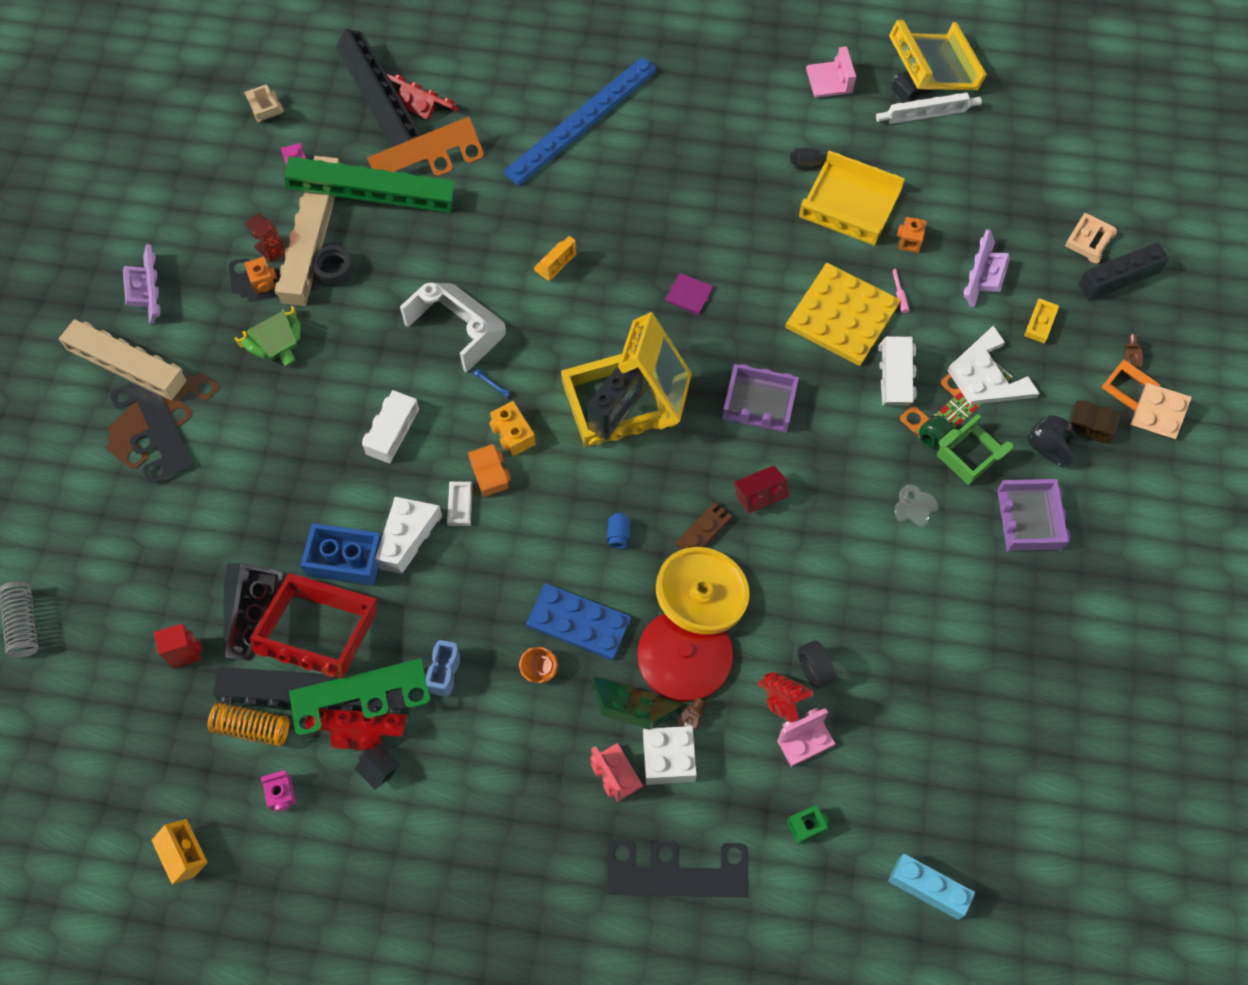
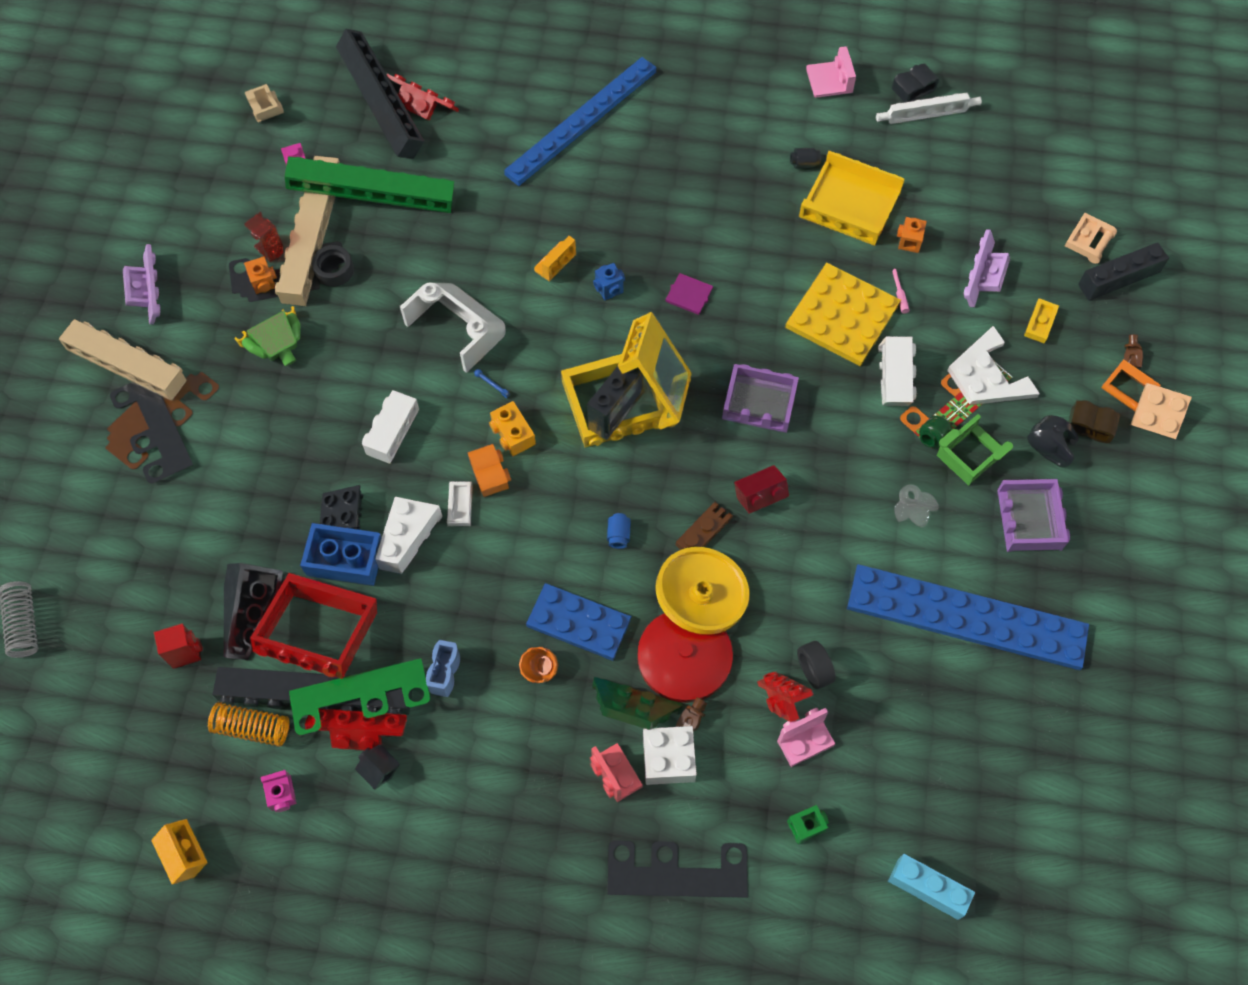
orange piece [367,117,484,176] -> none
panel [889,20,987,90] -> none
none -> black hinge [320,485,363,530]
none -> blue brick [593,263,625,301]
none -> blue plate [847,564,1089,670]

